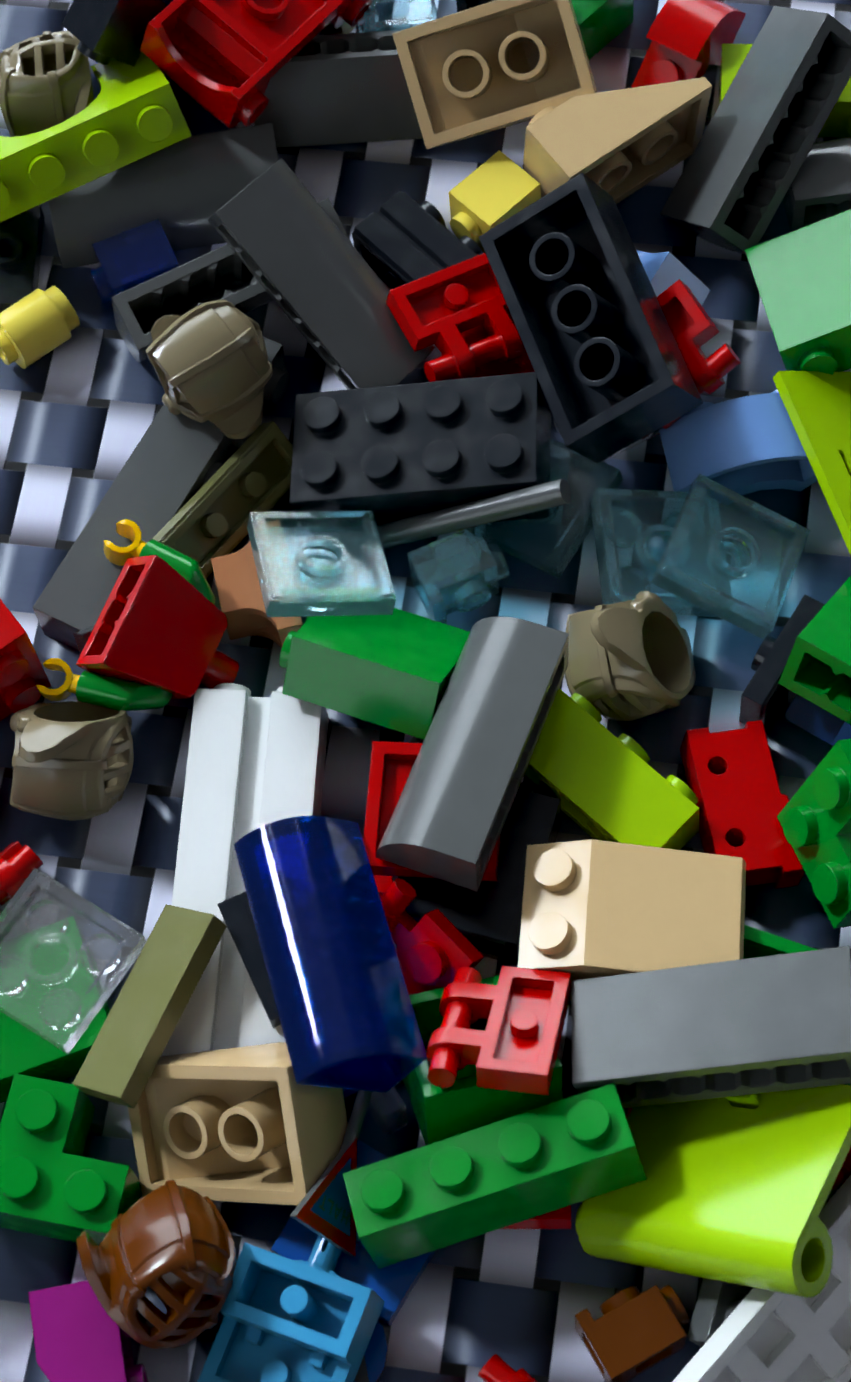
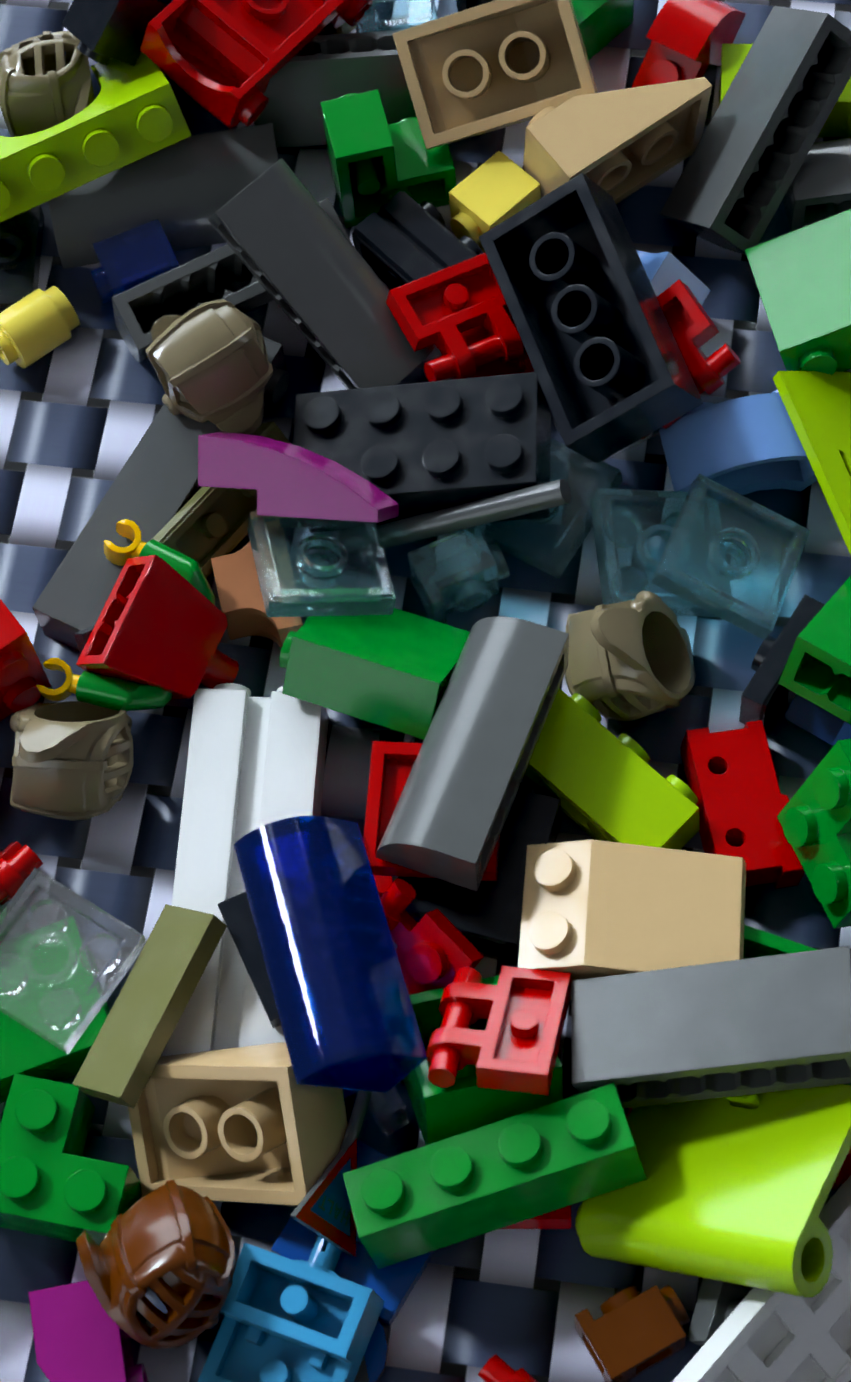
none -> magenta slope [198,431,399,523]
none -> green brick [320,89,456,228]

